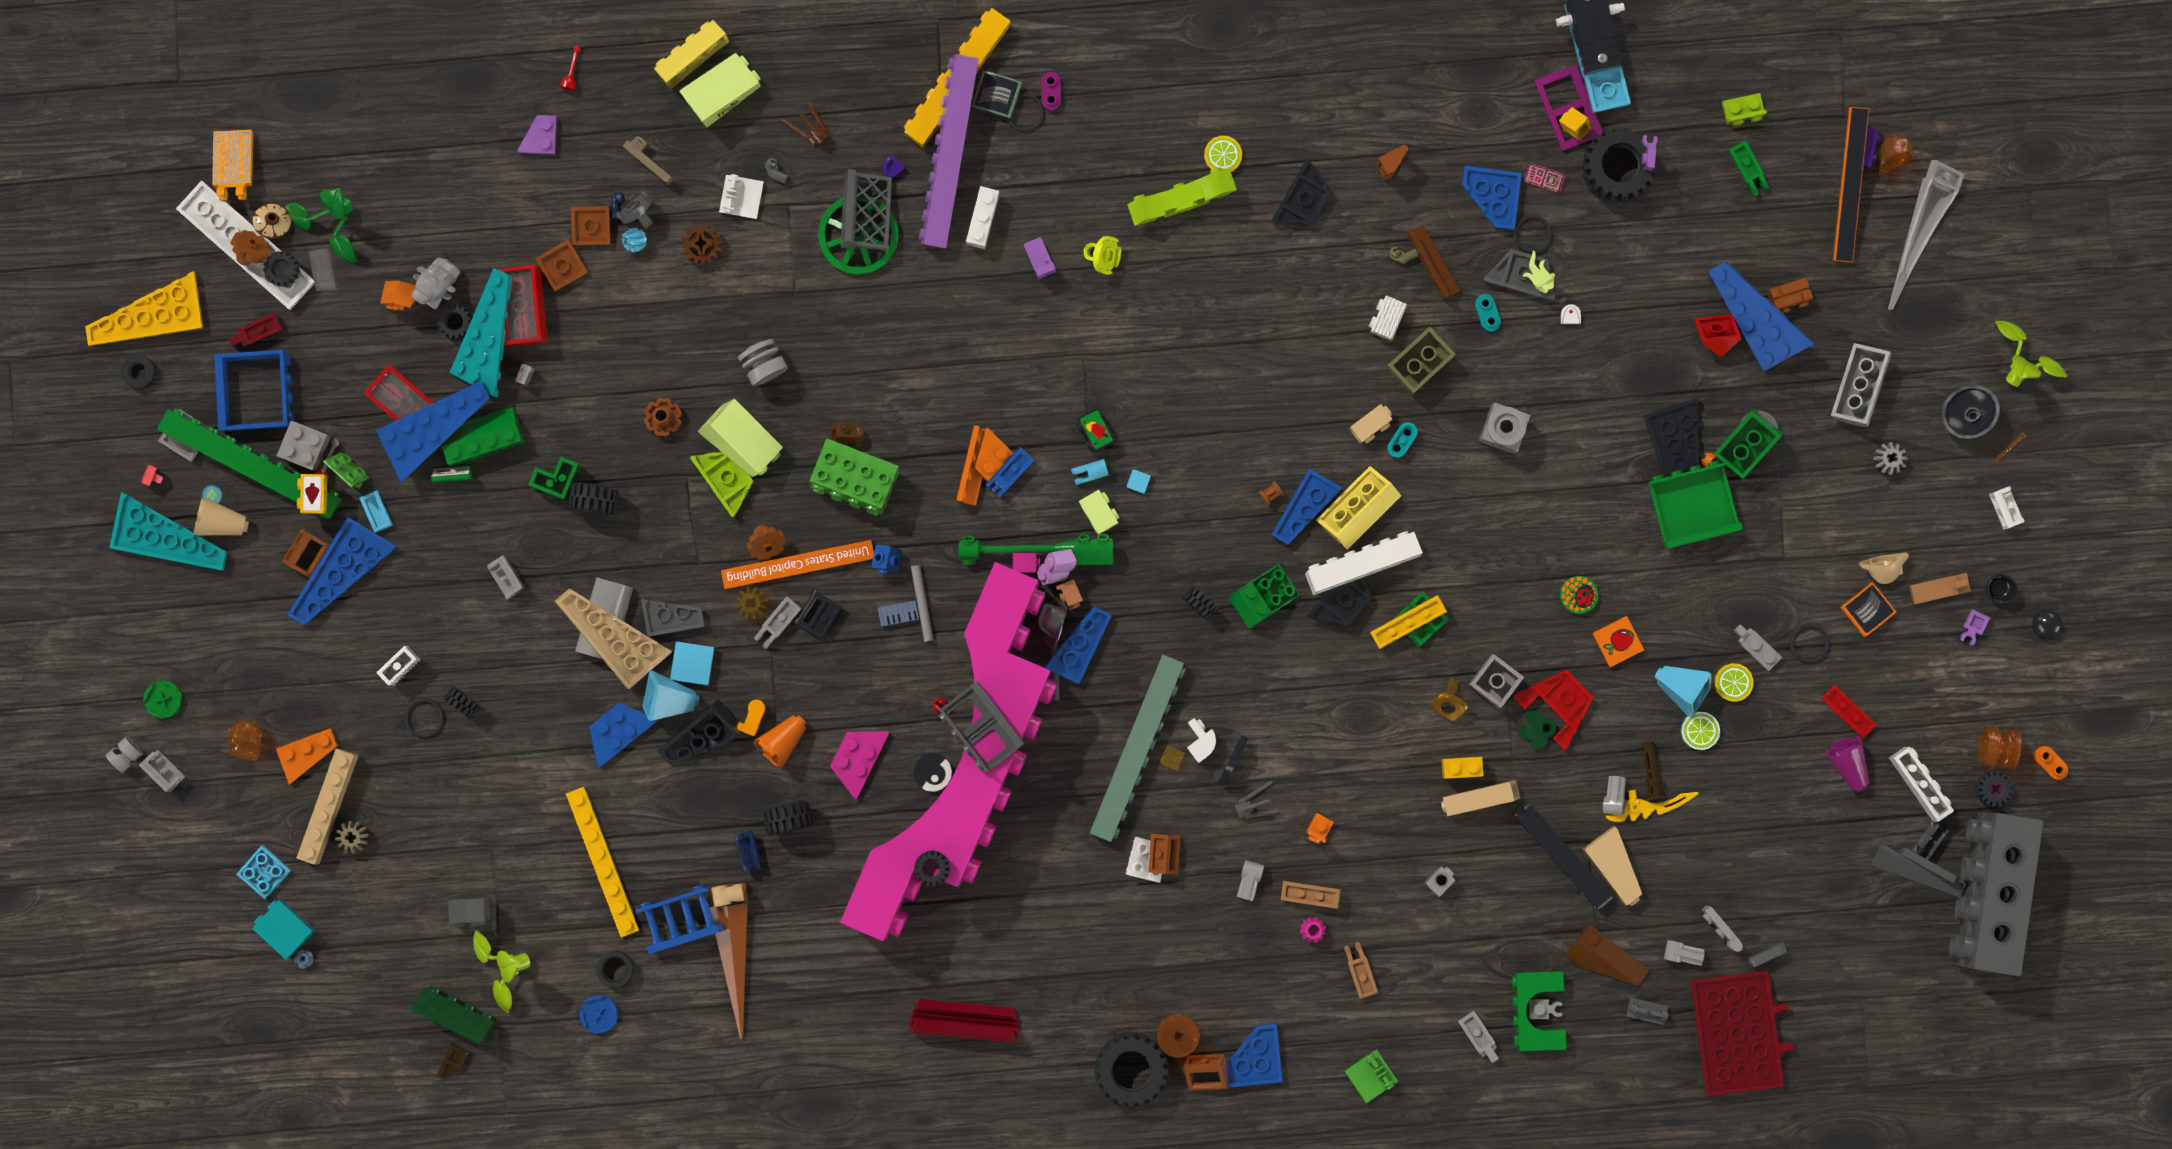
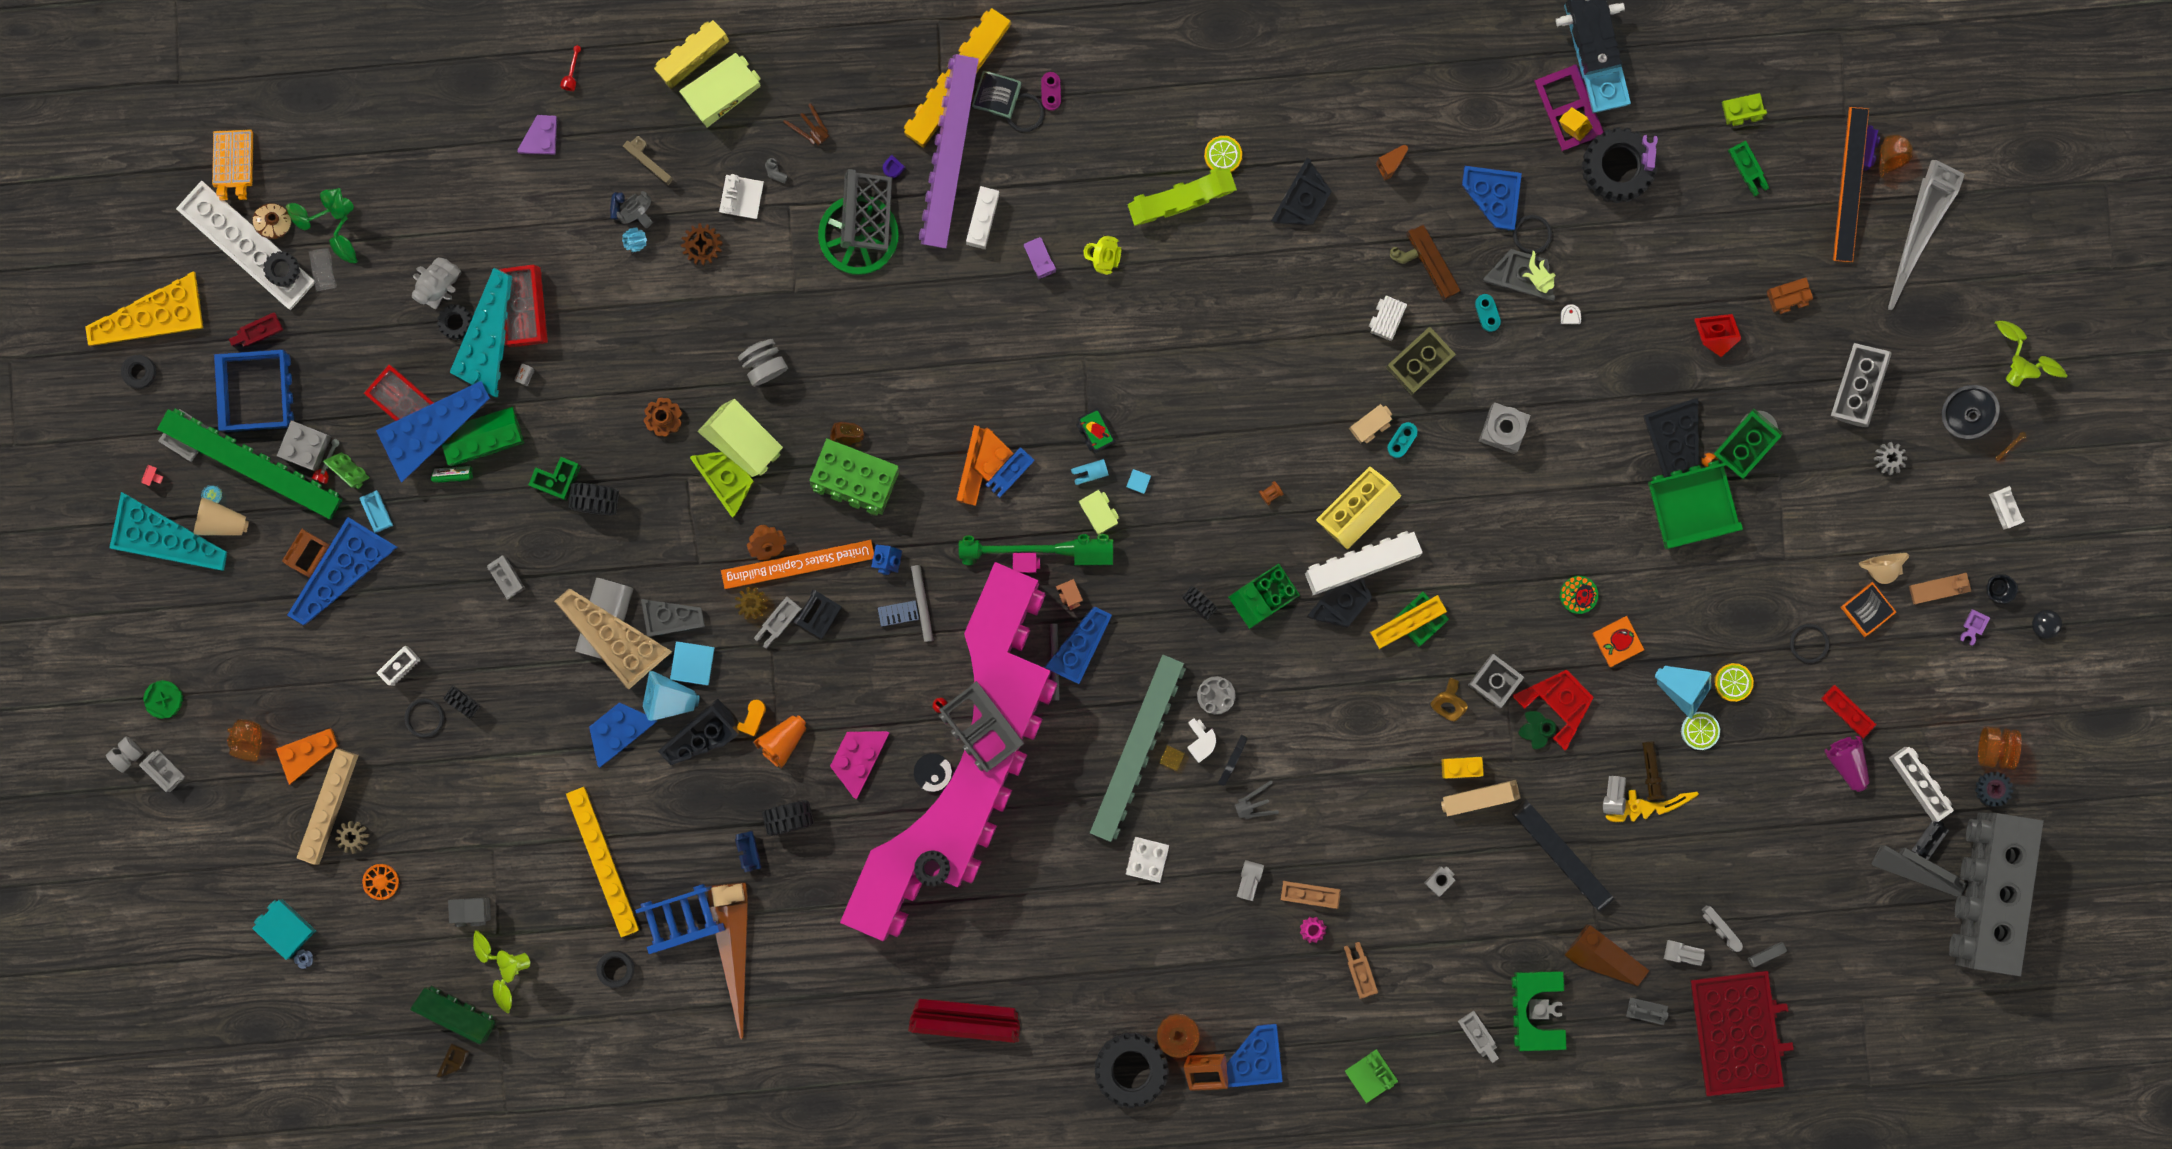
dark orange plant [230,230,270,266] -> none
medium azure tile [236,845,292,899] -> none
brick [297,474,327,514] -> none
orange brick [380,281,415,311] -> none
dark orange plate [535,239,588,291] -> none
dark orange plate [571,206,611,245] -> none
blue tile [579,995,618,1034] -> none
lavender brick [1037,549,1077,585] -> none
flat silver piece [1038,603,1067,647] -> none
dark orange tile [1148,834,1181,874] -> none
blue wing [1271,469,1342,545] -> none
orange bracket [1306,813,1334,844] -> none
clear pink tile [1523,162,1566,193] -> none
tan slope [1582,826,1642,906] -> none
blue wing [1708,261,1815,371] -> none
light grey hinge [1733,625,1782,671] -> none
orange plate [2034,746,2068,780] -> none
none -> orange wheel [362,864,399,900]
none -> light grey dish [1197,676,1235,714]

